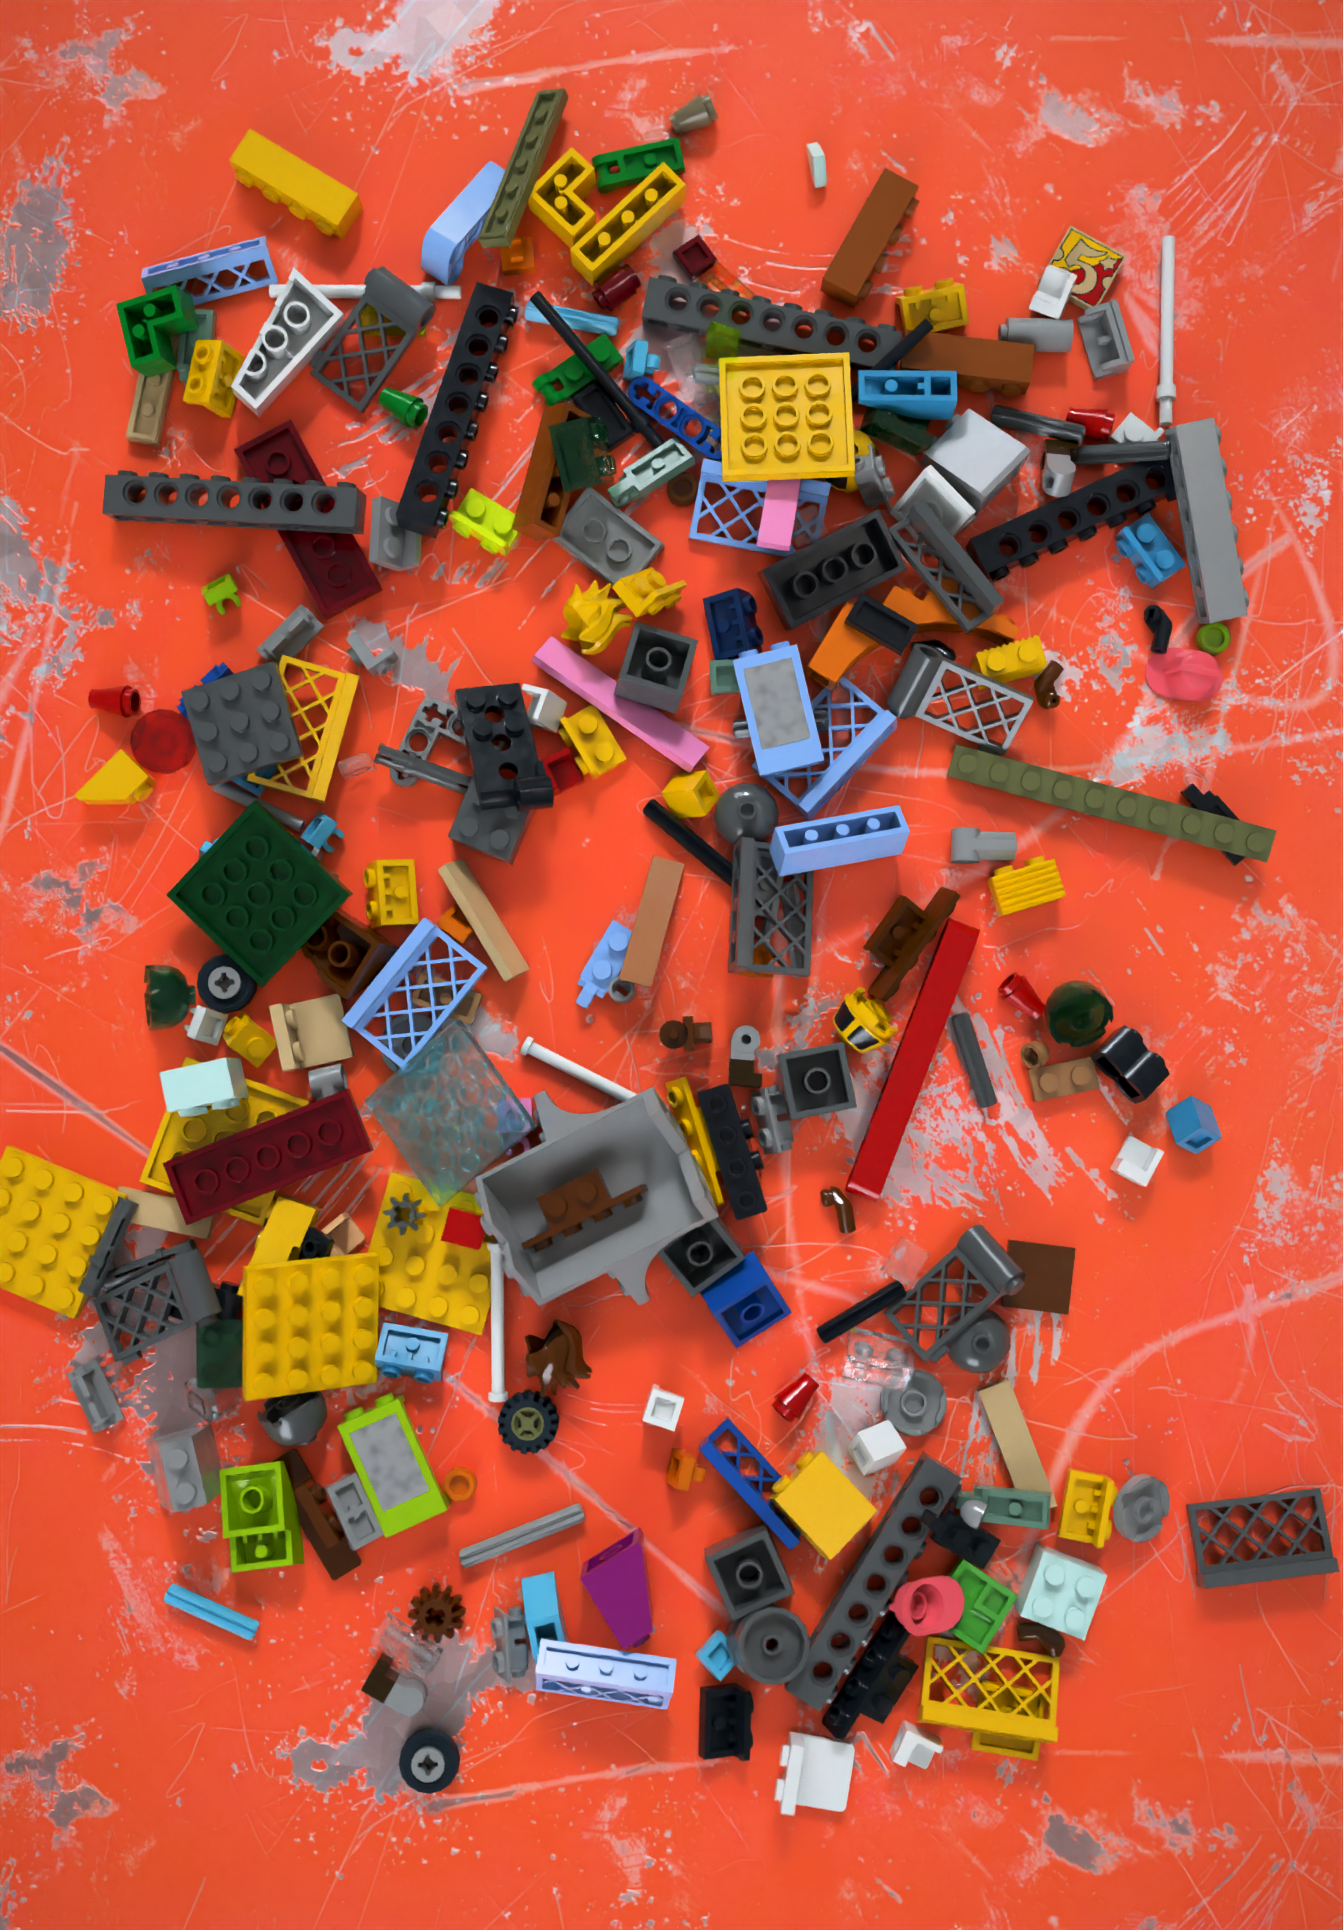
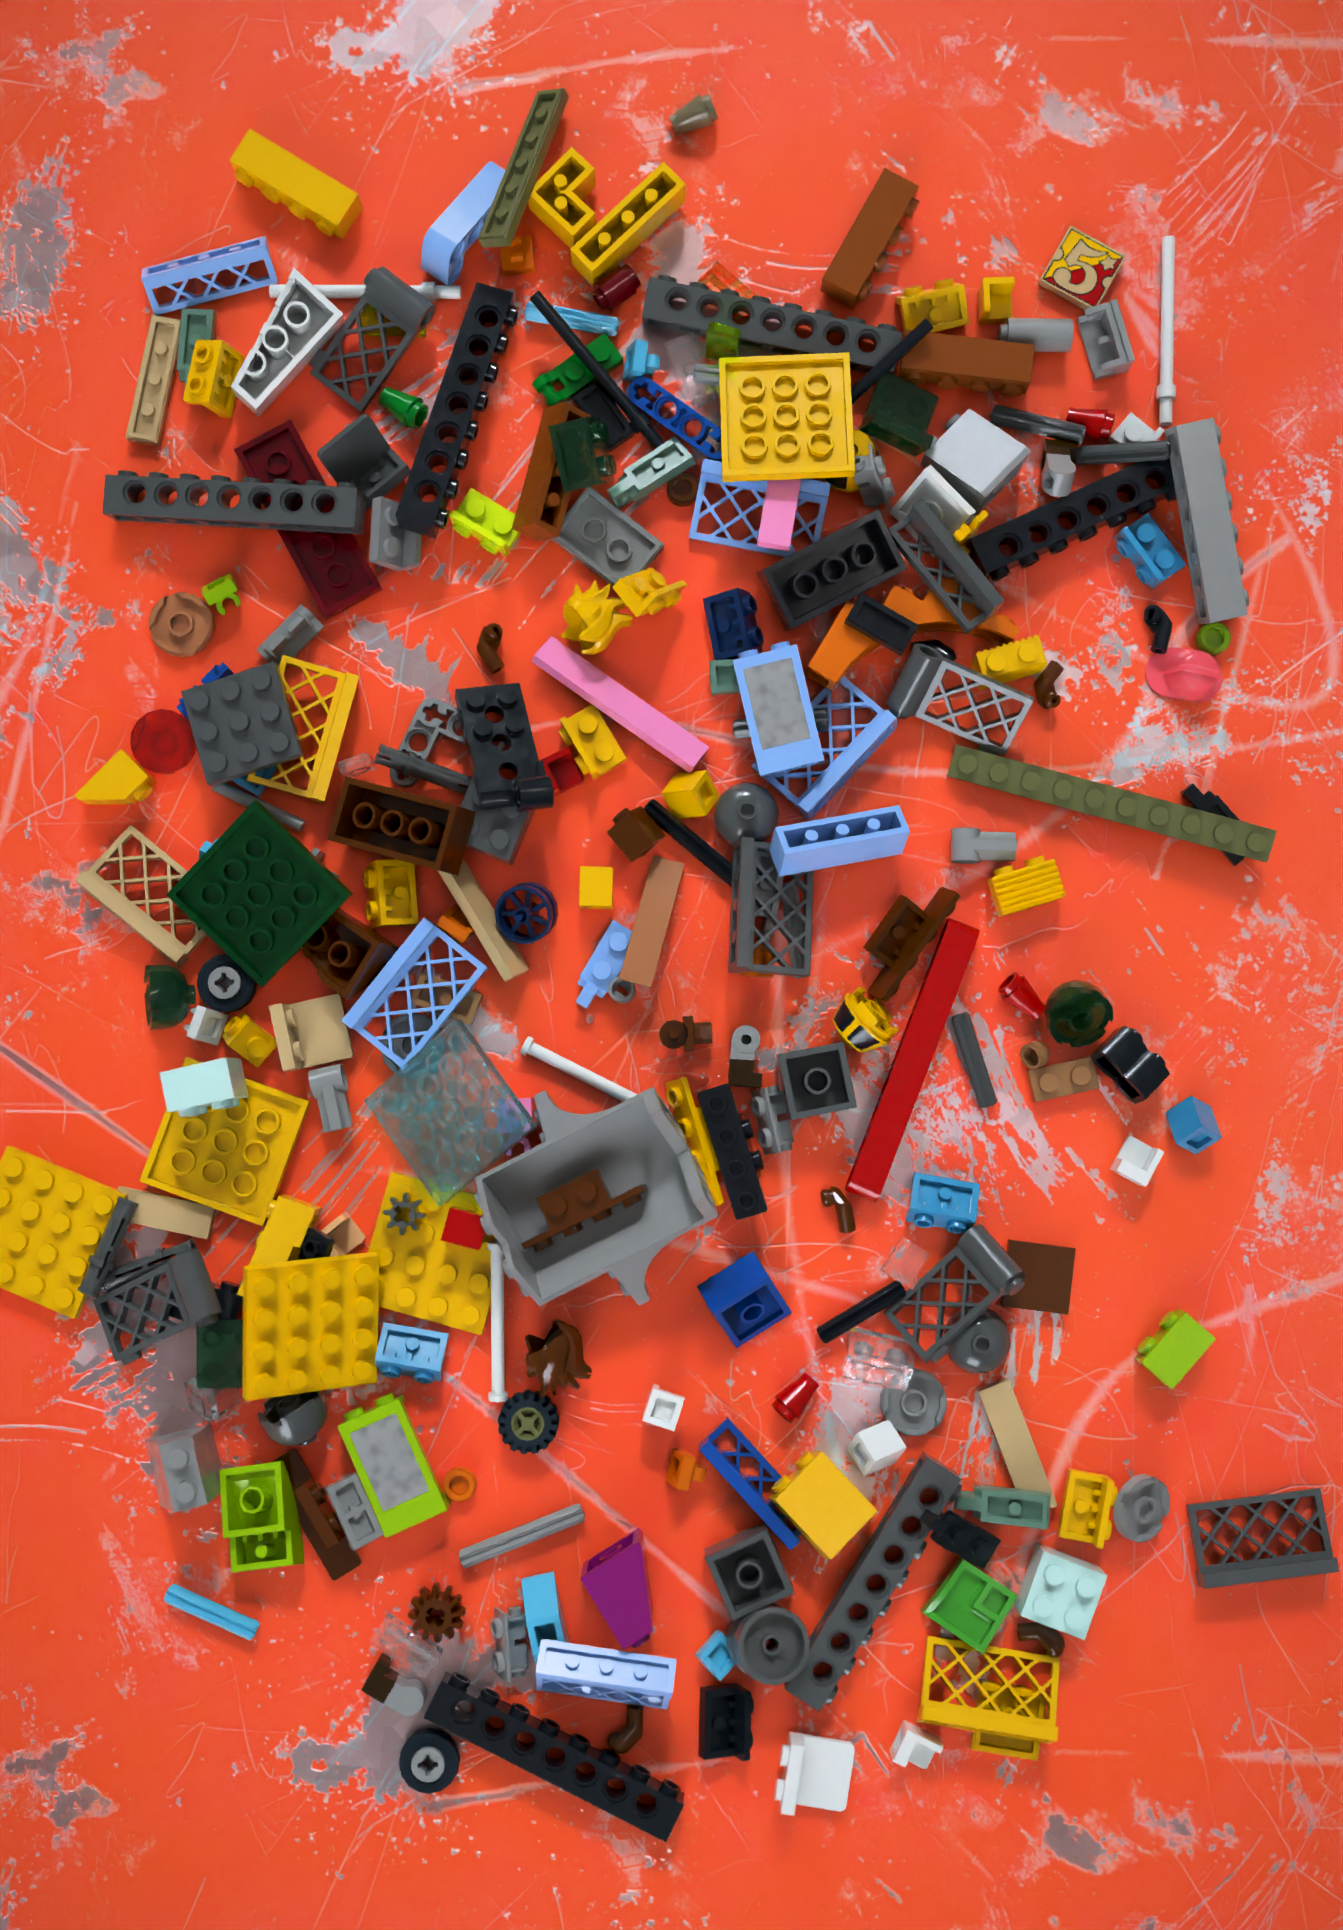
light grey hinge [66,1359,125,1434] -> none
red cone [88,685,141,718] -> none
green brick [116,285,199,378] -> none
dark red plate [163,1088,374,1225] -> none
medium azure tile [300,811,345,852] -> none
light grey bracket [346,631,399,677] -> none
white panel [521,683,567,733] -> none
green plate [591,137,685,194] -> none
dark grey brick [613,621,698,714] -> none
dark grey brick [657,1216,746,1297] -> none
dark red tile [673,234,717,282] -> none
clear tile [792,504,828,548] -> none
light aqua tile [806,142,827,188] -> none
black bracket [822,1611,919,1741] -> none
dark azure slope [858,370,958,420] -> none
coral piece [889,1576,965,1636] -> none
light grey hinge [960,1499,988,1530] -> none
white panel [1028,265,1078,320] -> none
none -> tan fence [75,825,207,969]
none -> nougat tile [148,592,215,658]
none -> dark grey bracket [317,414,411,511]
none -> reddish brown brick [328,776,476,876]
none -> black brick [424,1672,684,1842]
none -> reddish brown arm [477,623,505,674]
none -> dark blue wheel [495,882,558,944]
none -> yellow panel [579,866,613,909]
none -> reddish brown brick [607,806,666,862]
none -> reddish brown arm [608,1704,643,1754]
none -> dark azure bracket [905,1172,980,1234]
none -> yellow piece [953,510,989,554]
none -> yellow panel [977,277,1015,324]
none -> lime brick [1135,1308,1216,1389]

